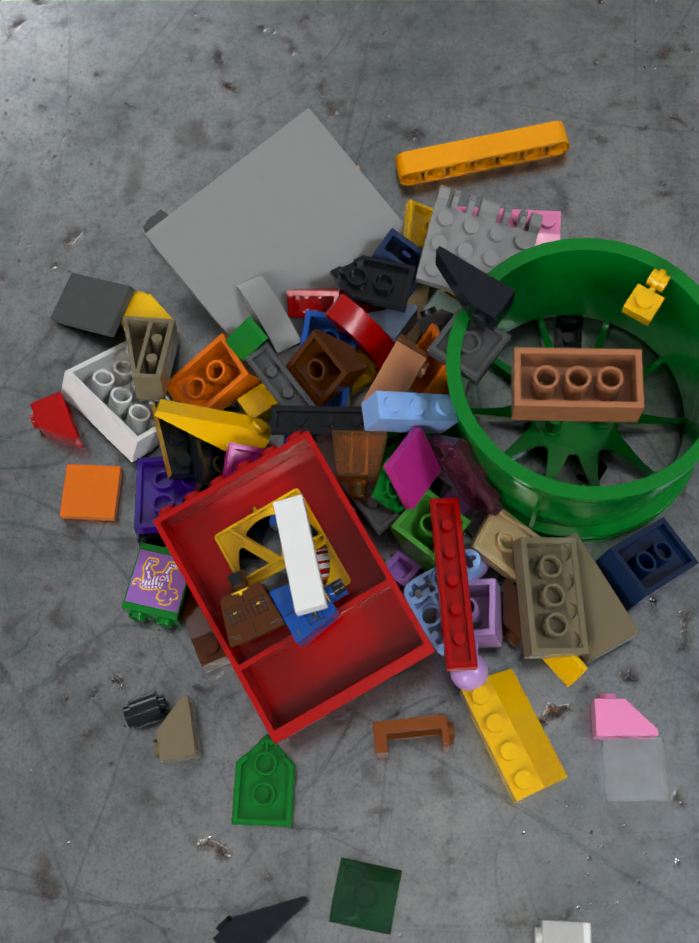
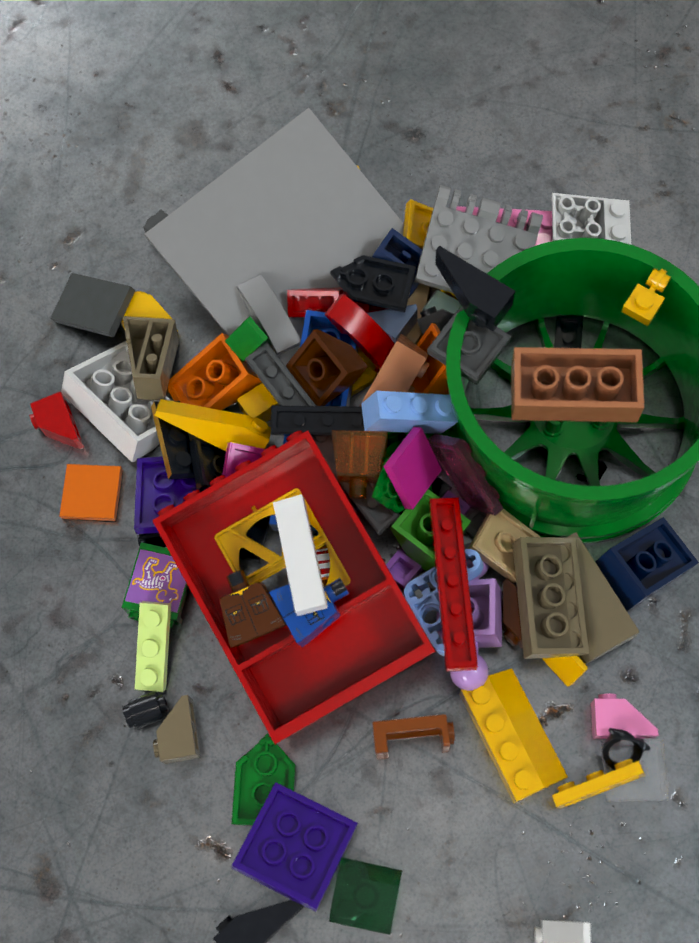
reddish brown slope [182,589,230,673] -> none
light orange beam [394,121,570,186] -> none
none -> yellowish green plate [135,601,171,692]
none -> dark purple plate [231,782,358,912]
none -> white slope [551,193,631,245]
none -> yellow plate [552,759,646,809]
none -> black piece [602,728,651,770]

